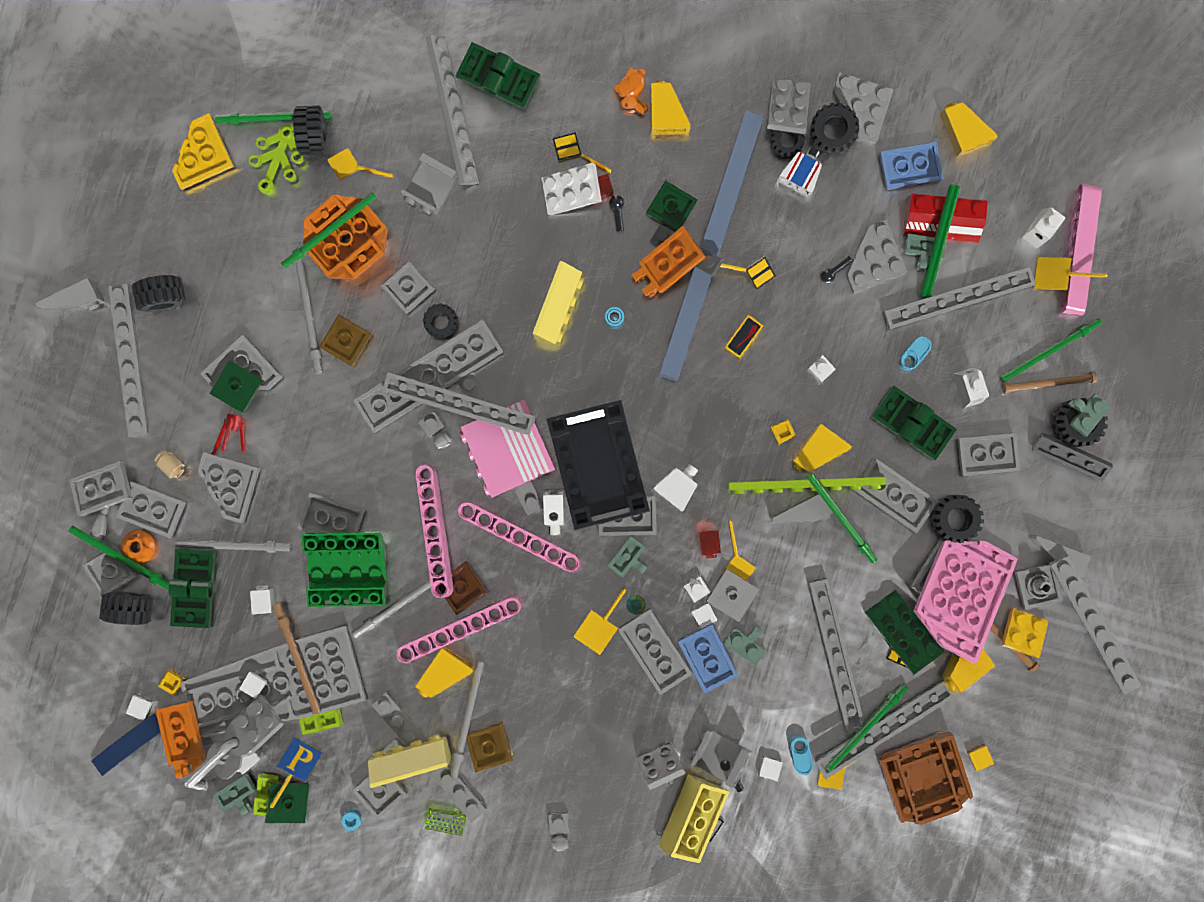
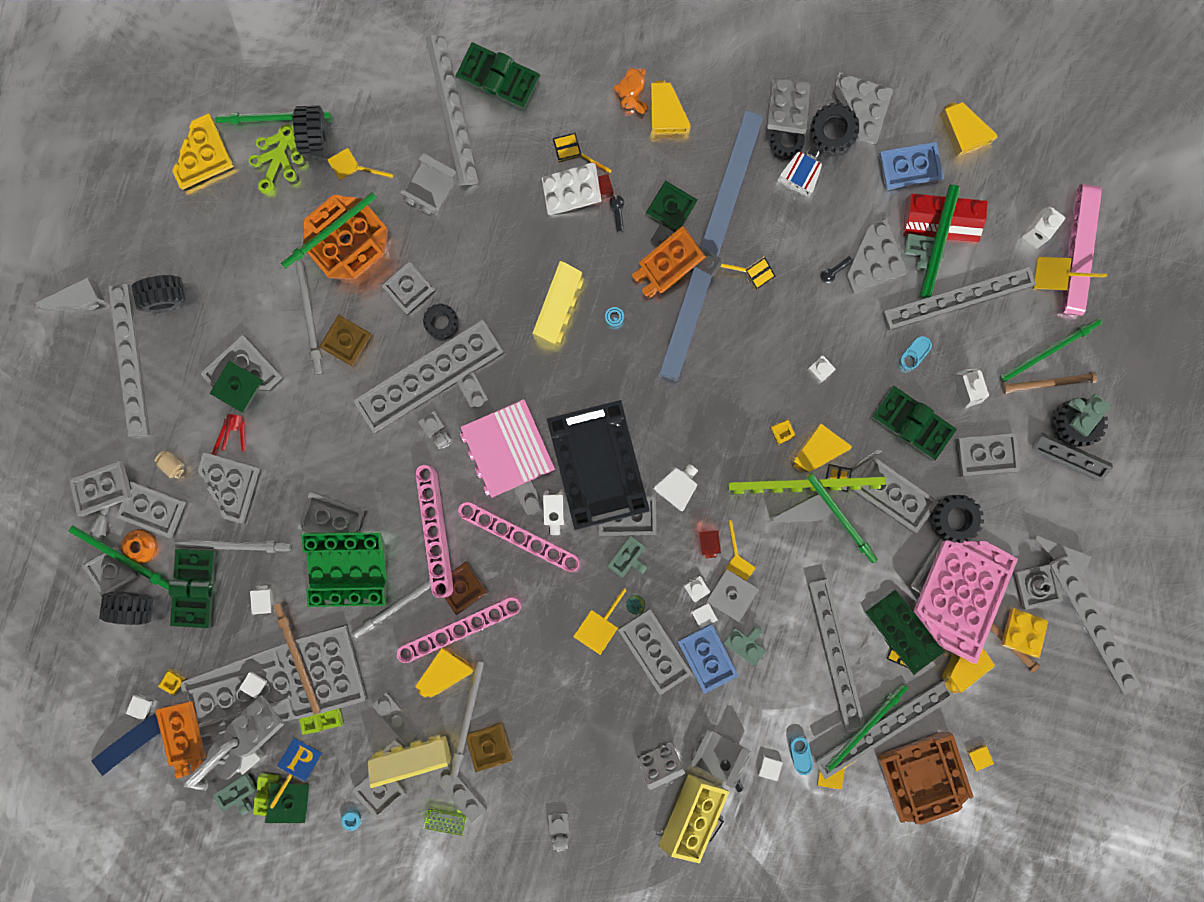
light grey plate [382,372,535,436] -> none
black slope [725,314,764,358] -> none
none -> piece [824,449,882,492]

